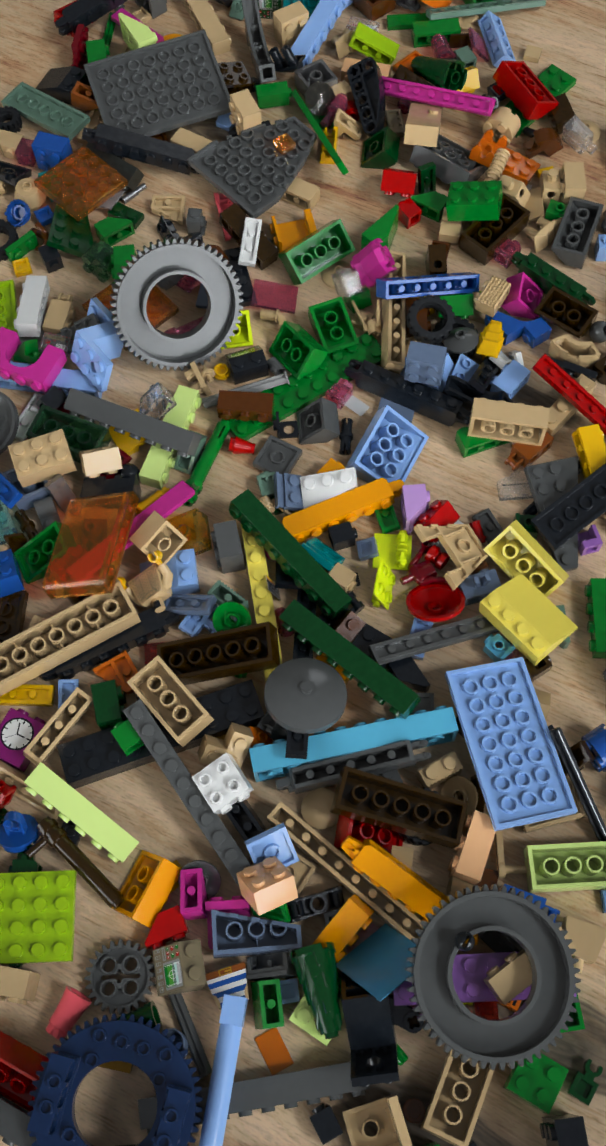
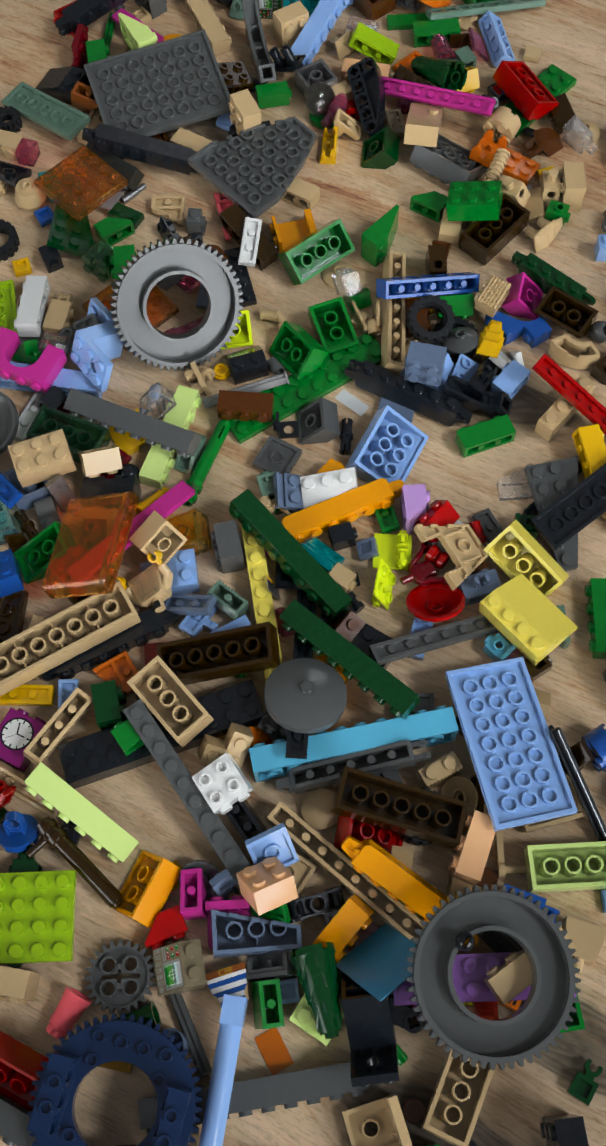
blue hair [4,199,31,227] -> none
green plate [5,230,39,262] -> none
reddish brown piece [30,222,49,251] -> none
blue brick [31,131,76,175] -> none
green dish [212,601,252,632] -> none
red cone [228,436,256,454] -> none
clear pink piece [251,279,298,314] -> none
clear orange plate [273,133,296,155] -> none
green tile [291,89,349,175] -> none
black brick [310,1103,343,1145] -> none
clear pink brick [326,378,353,410] -> none
dark pink brick [350,238,397,288] -> none
red brick [381,168,418,197] -> none
black slope [387,657,430,693] -> none
red brick [397,197,422,229] -> none
dark green plate [418,161,436,194] -> none
tan brick [467,398,550,446] -> none
clear pink brick [494,239,521,268] -> none
green brick [503,1053,569,1114] -> none
dark orange brick [504,432,554,472] -> none
dark grey slope [551,196,604,269] -> none
black hinge [551,358,598,382] -> none
medium lavender panel [578,524,603,556] -> none
none -> sand blue plate [209,868,238,900]

